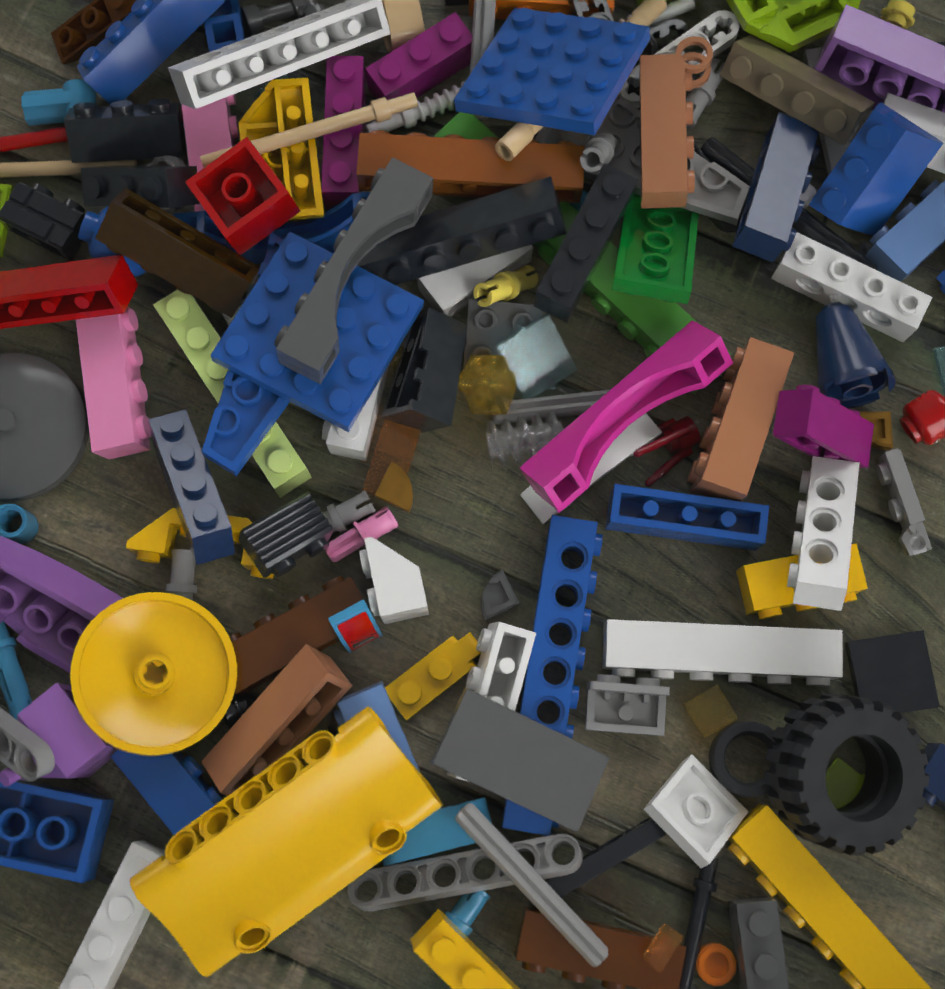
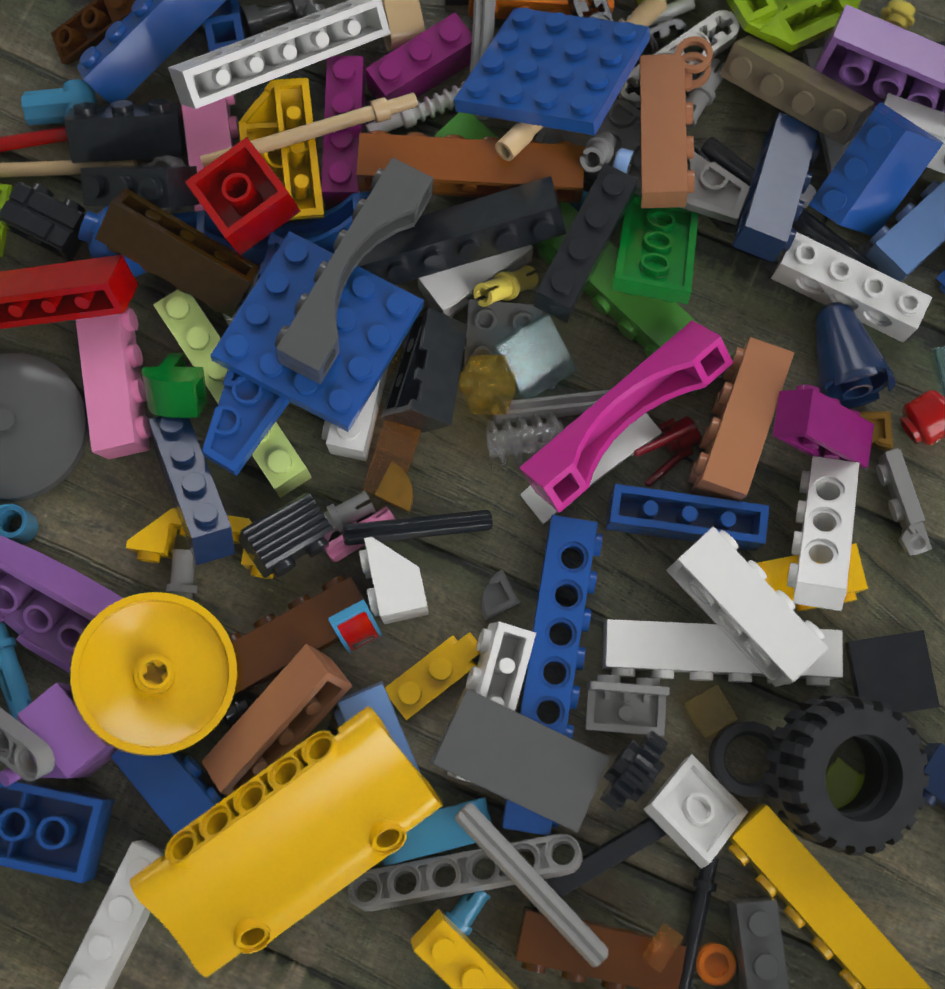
none -> green brick [142,353,208,418]
none -> black axle [342,510,493,546]
none -> black gear [600,731,668,812]
none -> light blue tile [613,148,635,175]
none -> white brick [666,526,829,687]

